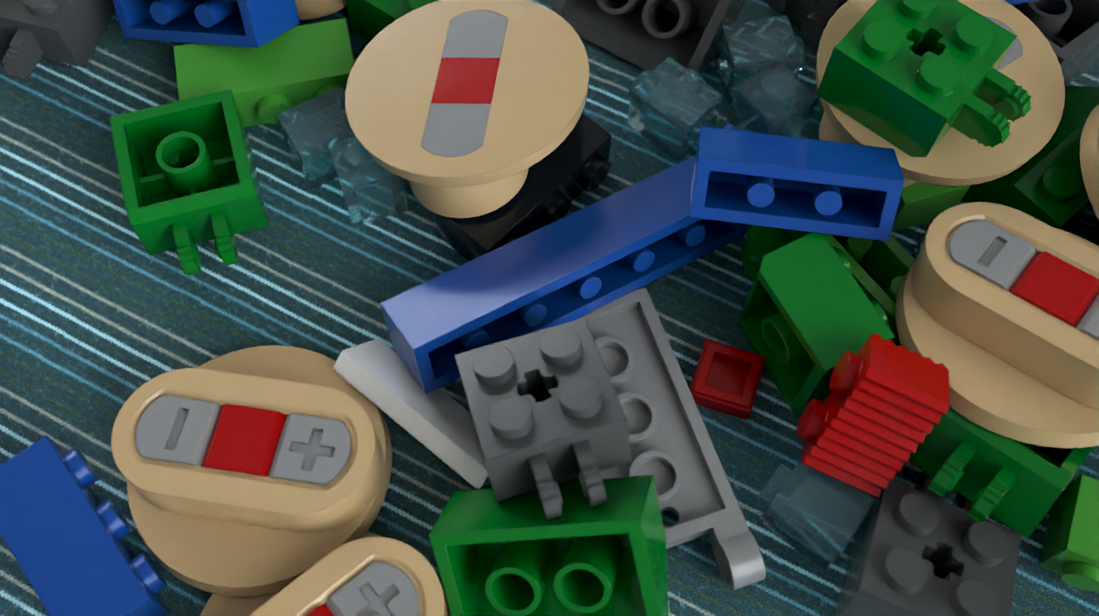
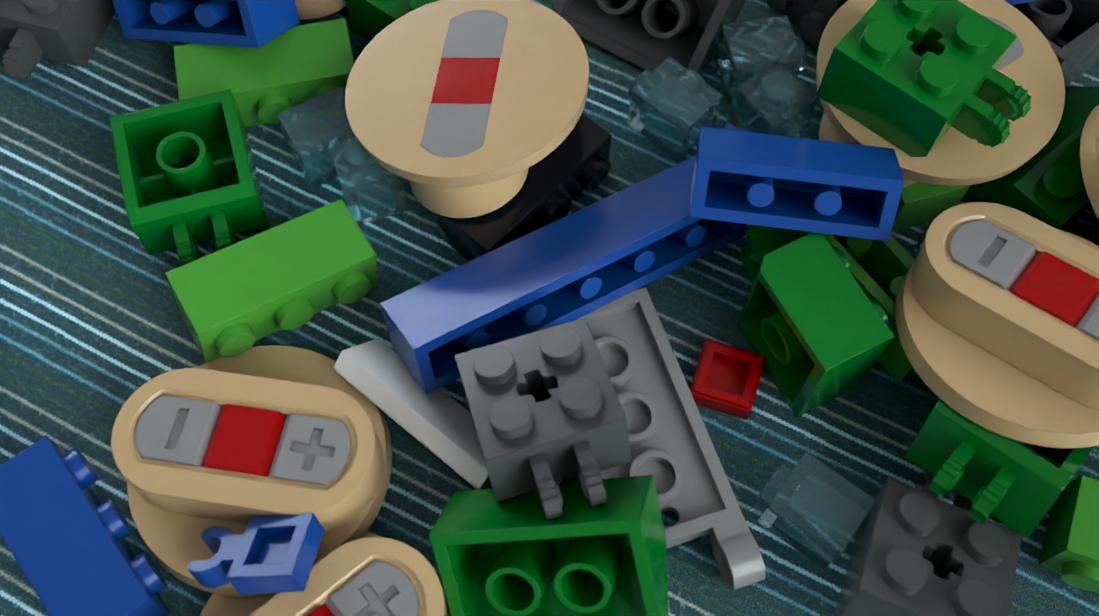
red brick [797,333,950,498] -> none
none -> bright green brick [165,199,377,363]
none -> blue plate [187,513,325,594]

